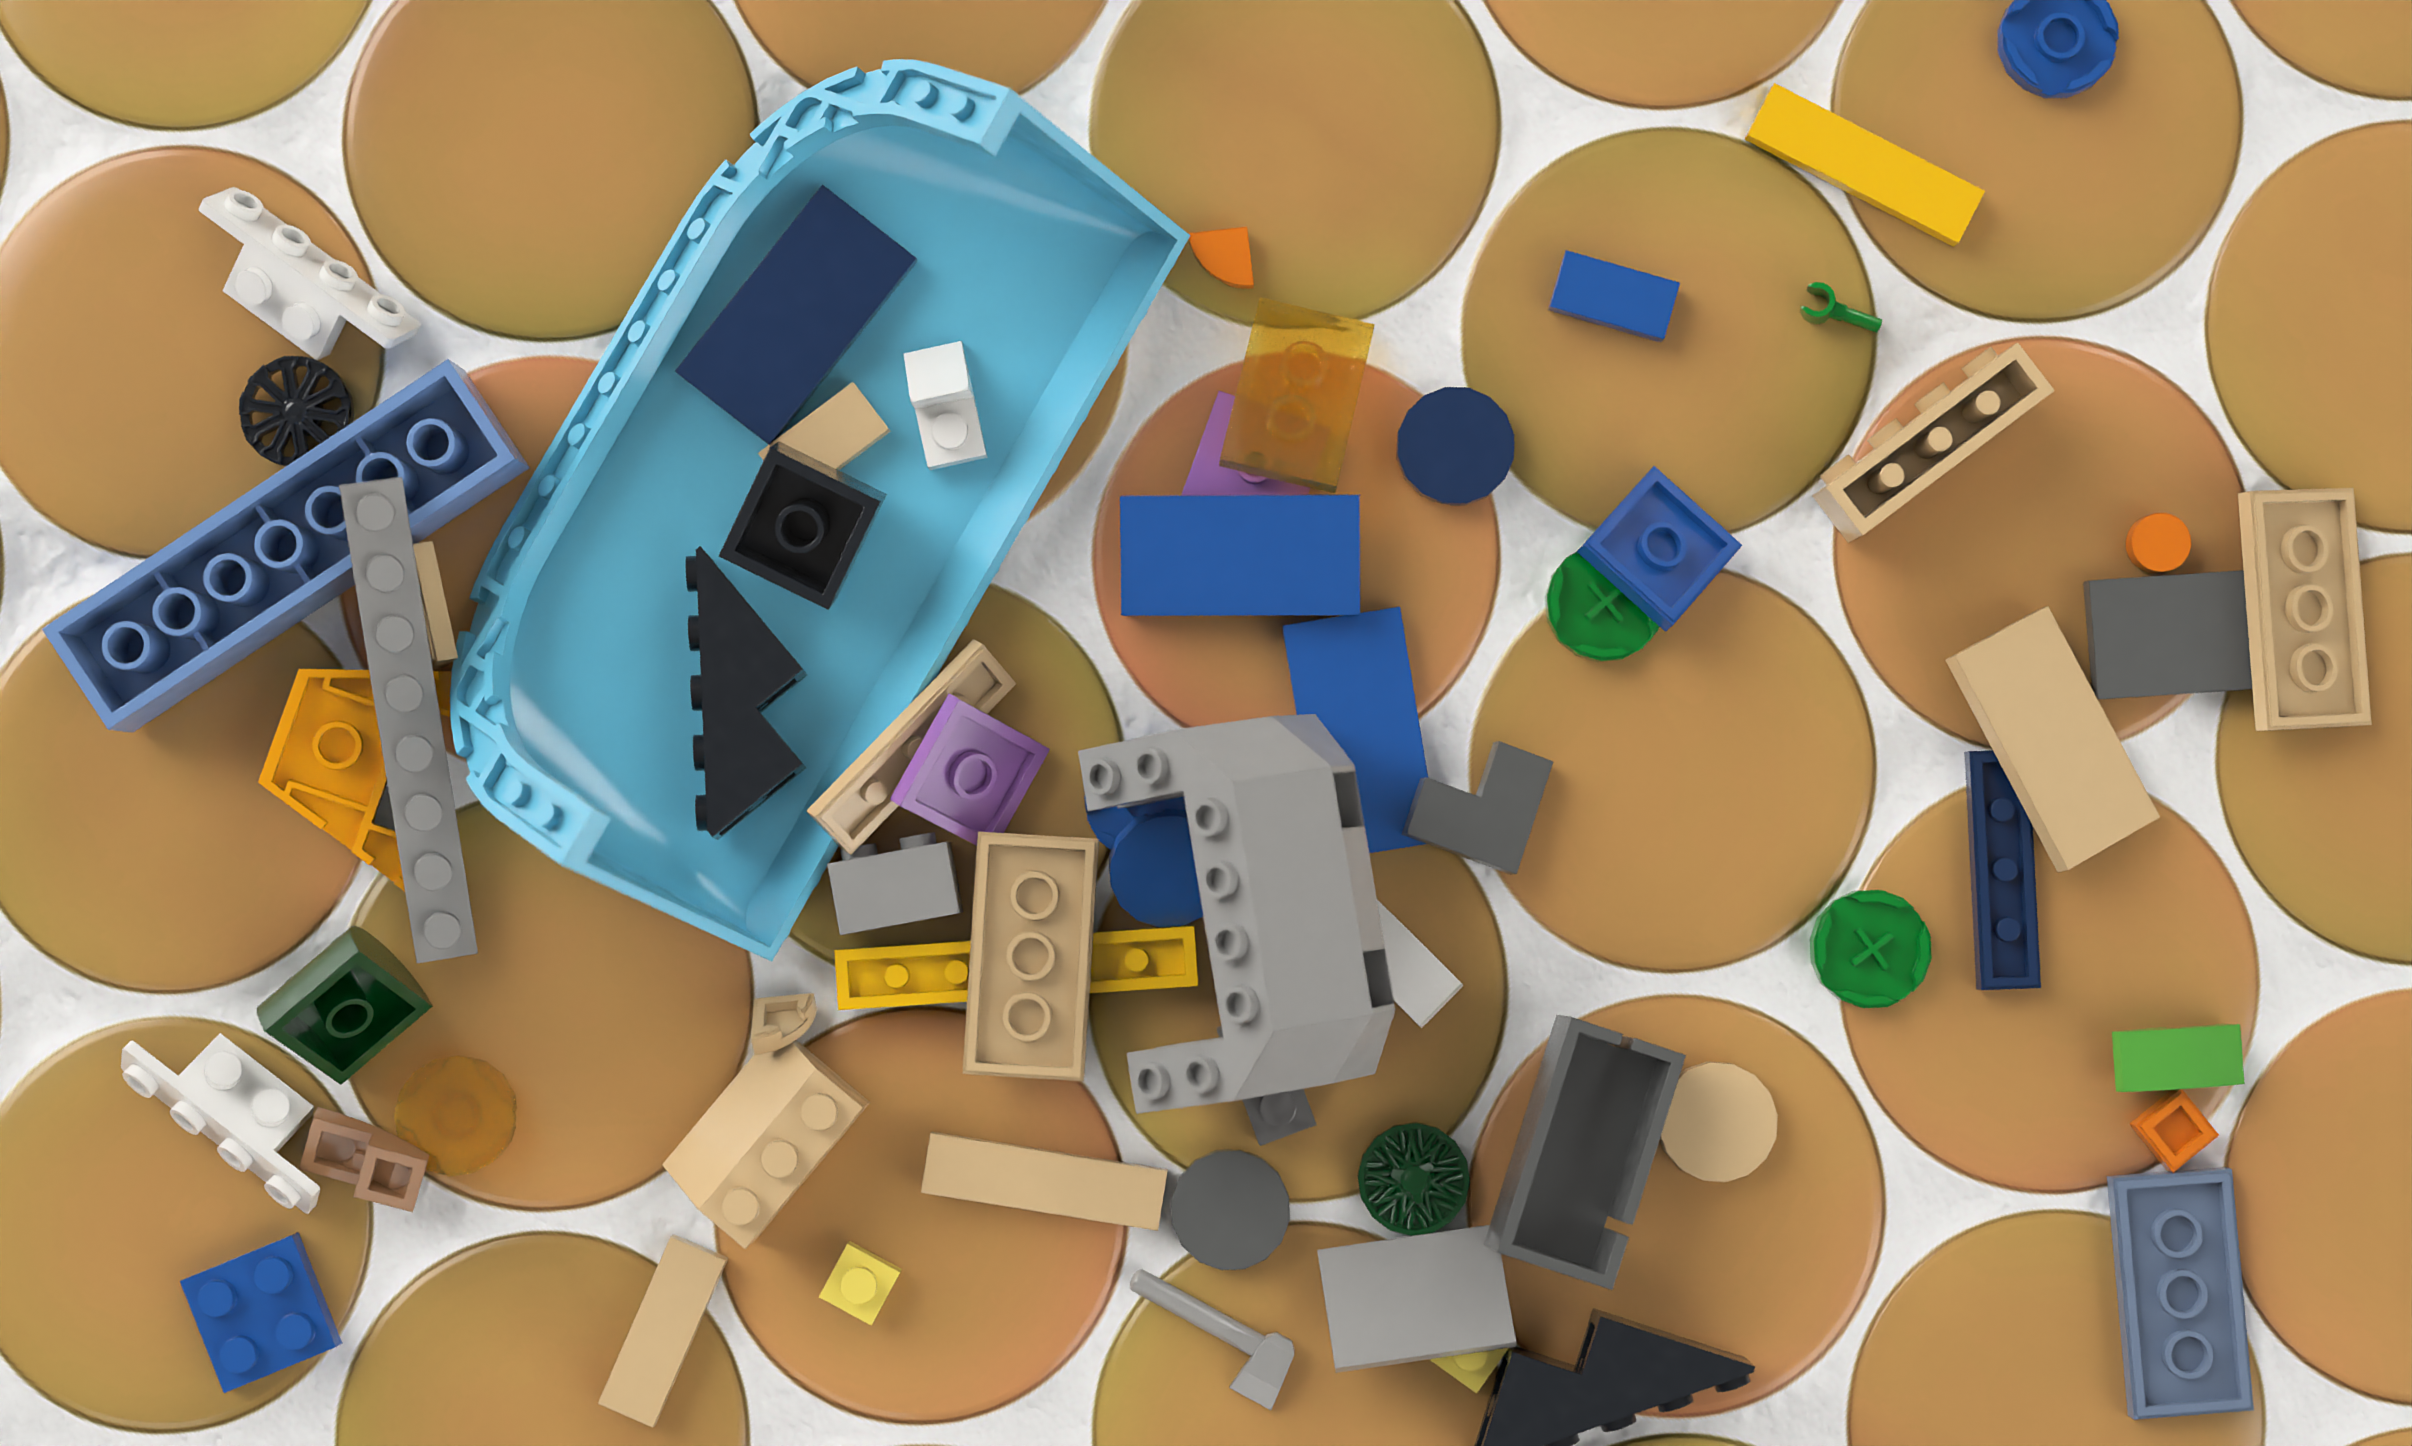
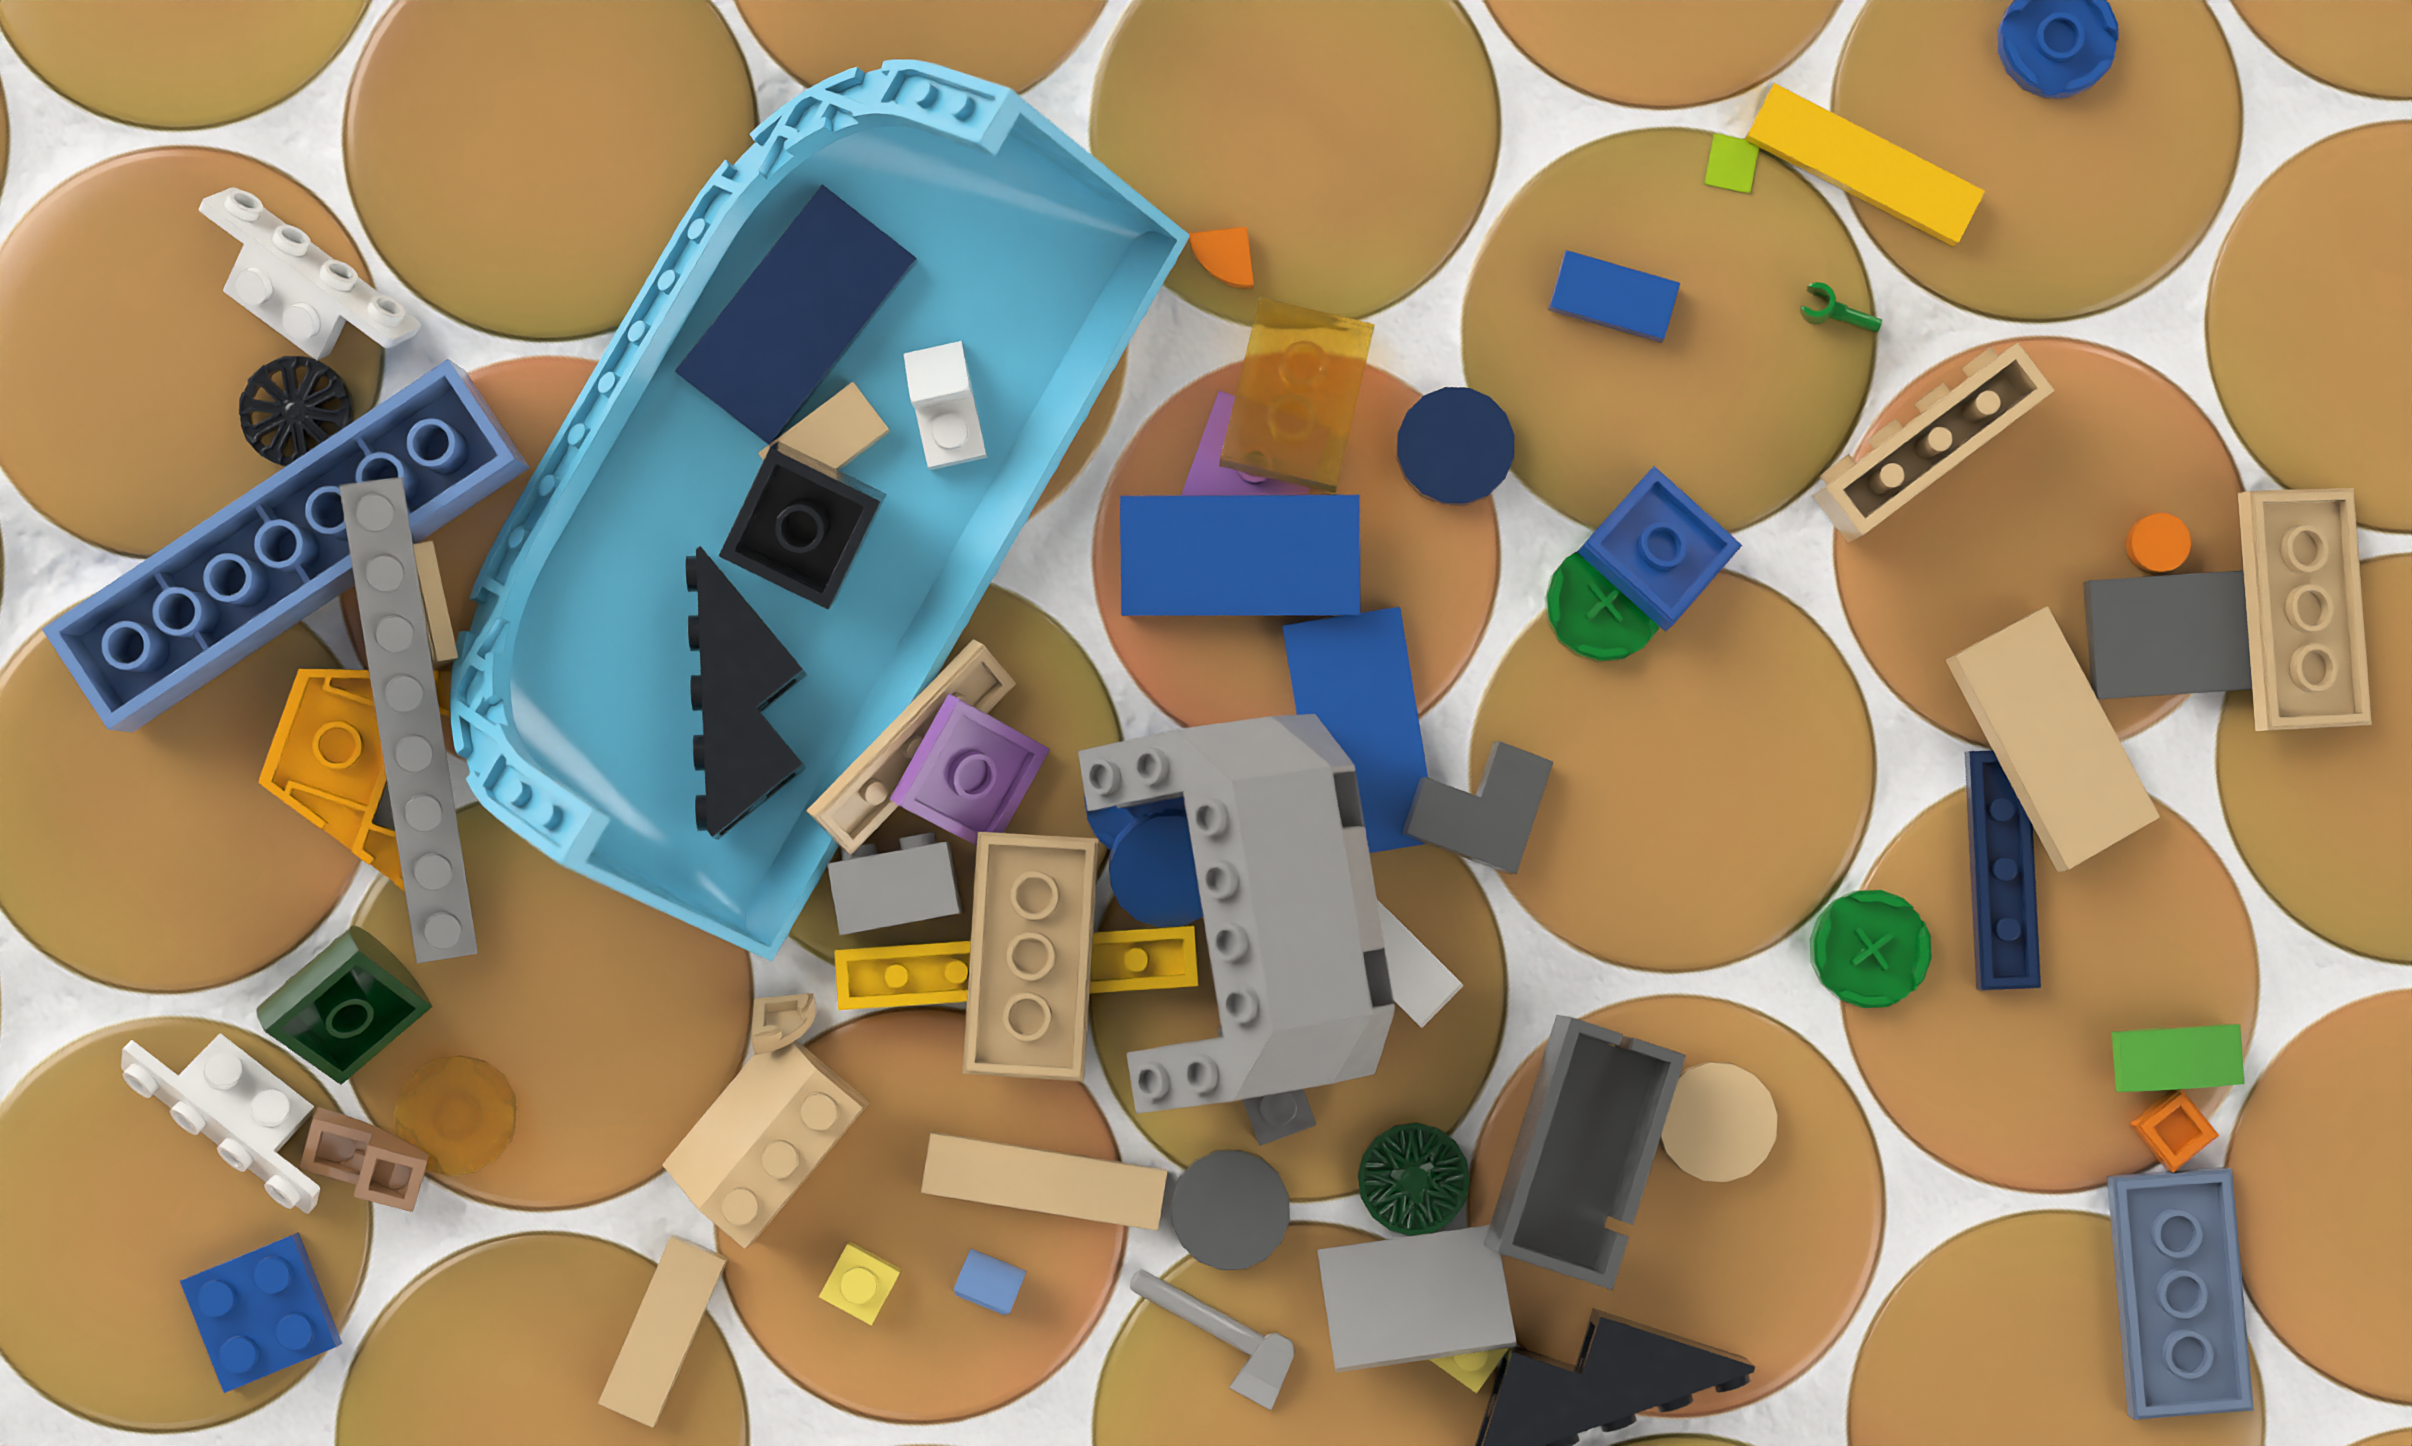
none -> medium blue brick [953,1248,1027,1315]
none -> lime sticker [1704,133,1759,194]

